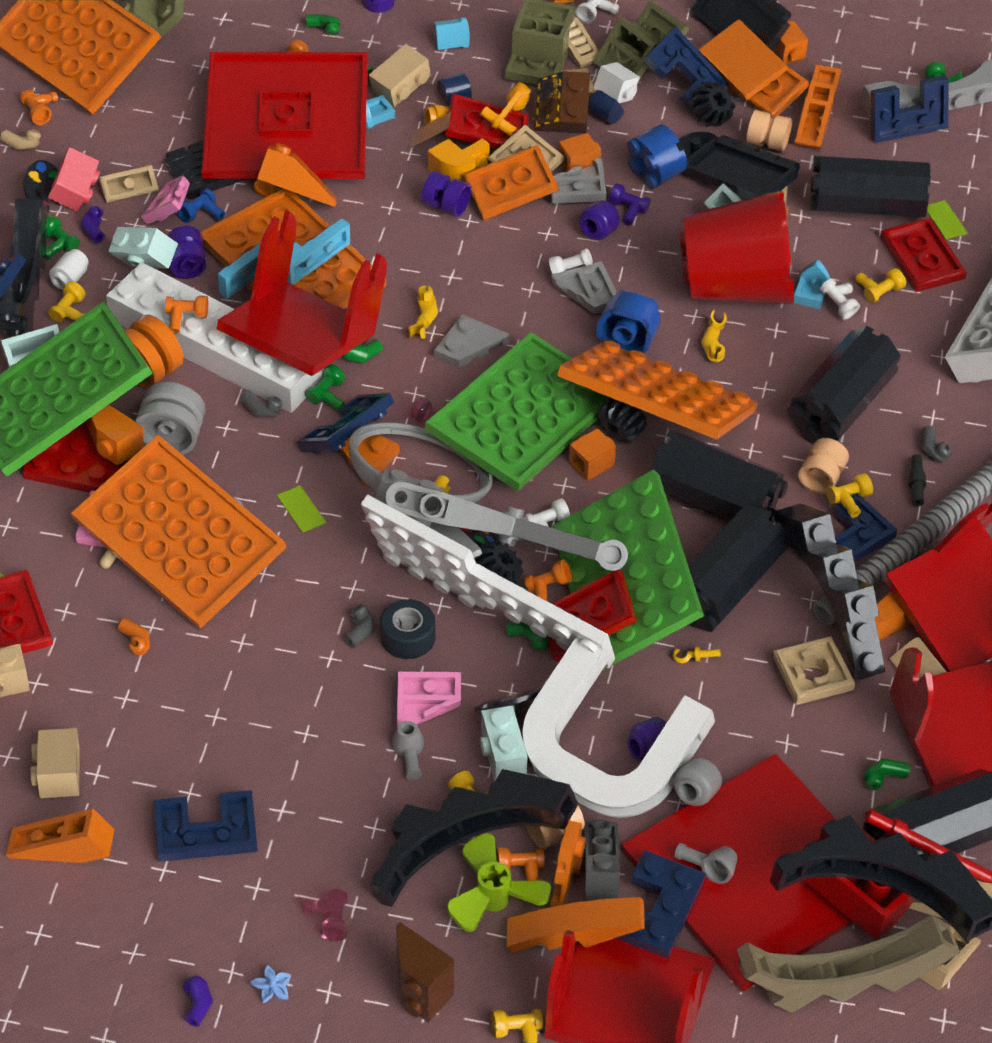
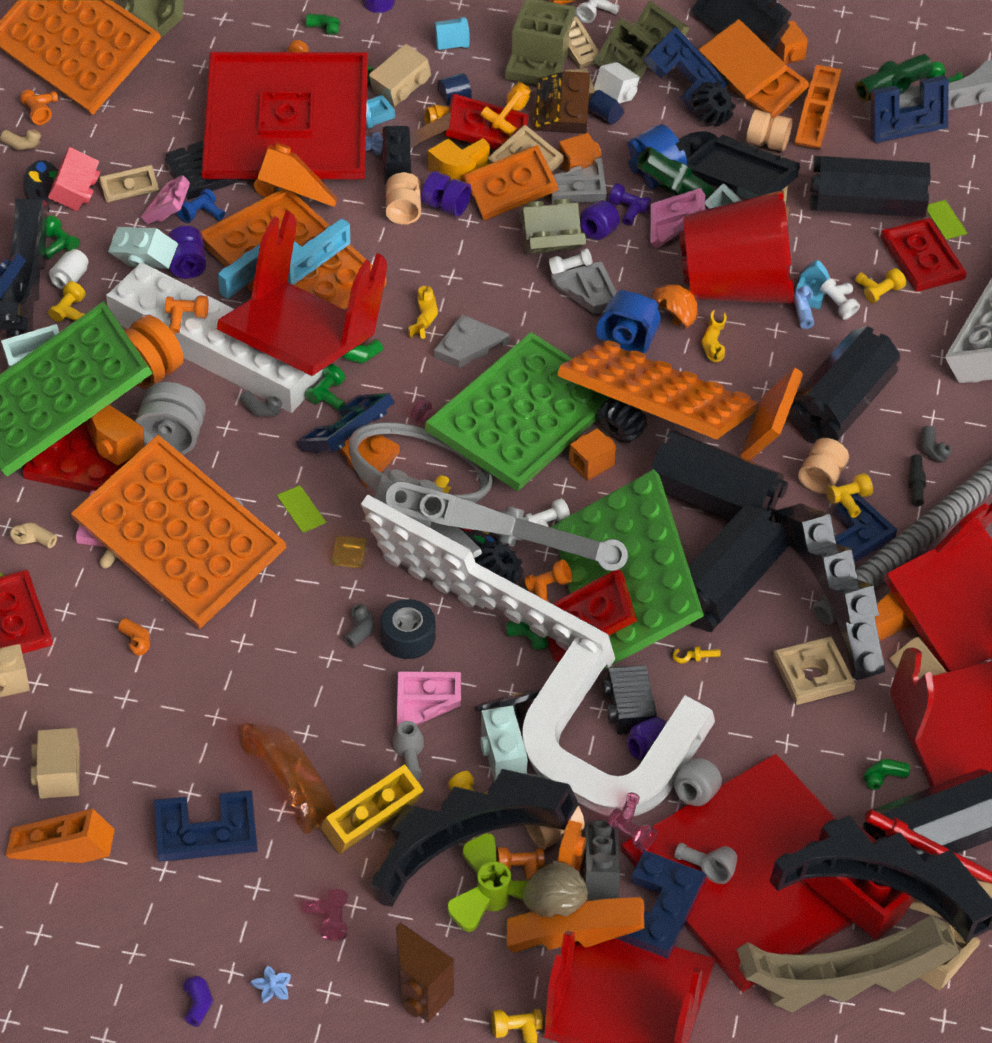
dark purple arm [81,205,105,244] -> none
none -> tan arm [10,523,57,549]
none -> clear orange windscreen [238,722,337,834]
none -> yellow brick [320,764,424,855]
none -> clear yellow tile [332,535,367,568]
none -> light blue plant [366,132,383,156]
none -> black brick [382,126,411,186]
none -> light nougat wheel [386,172,421,225]
none -> bracket [517,199,586,254]
none -> dark tan hair [523,862,588,918]
none -> black brick [602,665,657,735]
none -> clear pink piece [607,792,657,852]
none -> dark green piece [637,147,714,206]
none -> bright pink wing [650,188,705,249]
none -> orange hair [651,284,698,330]
none -> orange tile [740,367,803,460]
none -> light blue arm [794,285,814,329]
none -> dark green piece [855,53,933,103]

